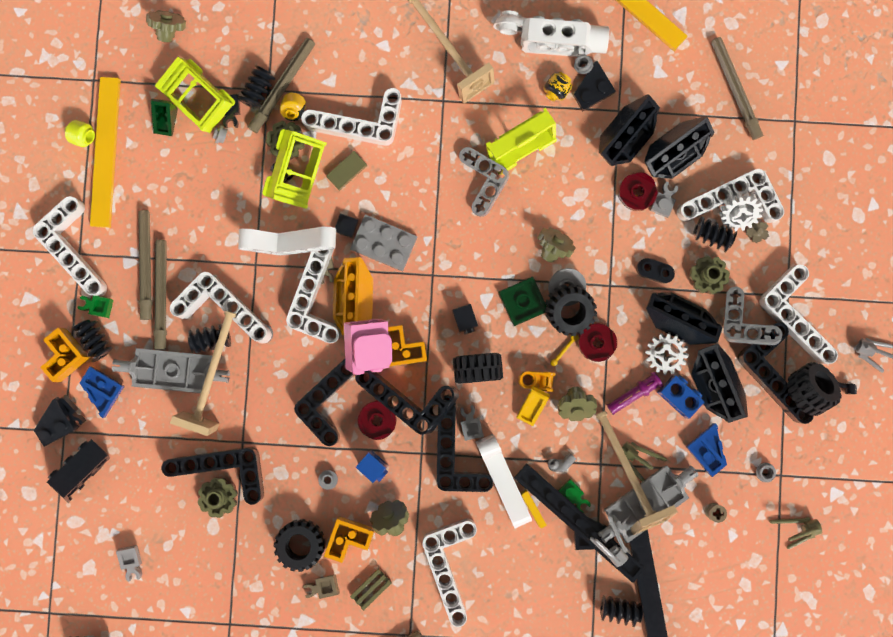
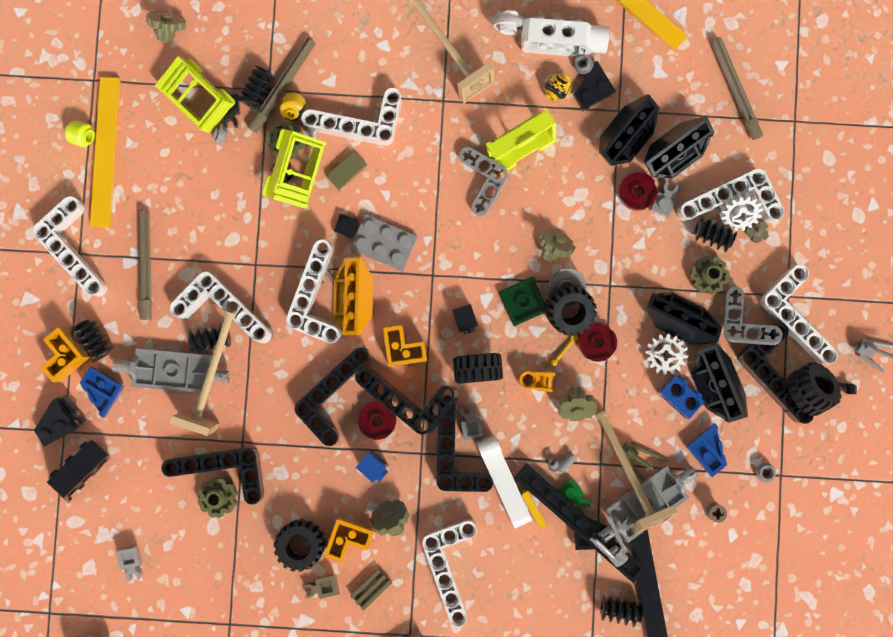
green plate [77,296,114,318] -> none
dark green slope [151,99,178,136] -> none
dark tan axle [153,240,167,350] -> none
white beam [238,227,336,255] -> none
light grey plate [318,470,338,490] -> none
bright pink brick [344,319,392,375] -> none
yellow tile [516,386,550,426] -> none
magenta pin [607,372,663,415] -> none
black plate [636,258,675,284] -> none
olive plant [769,517,822,549] -> none

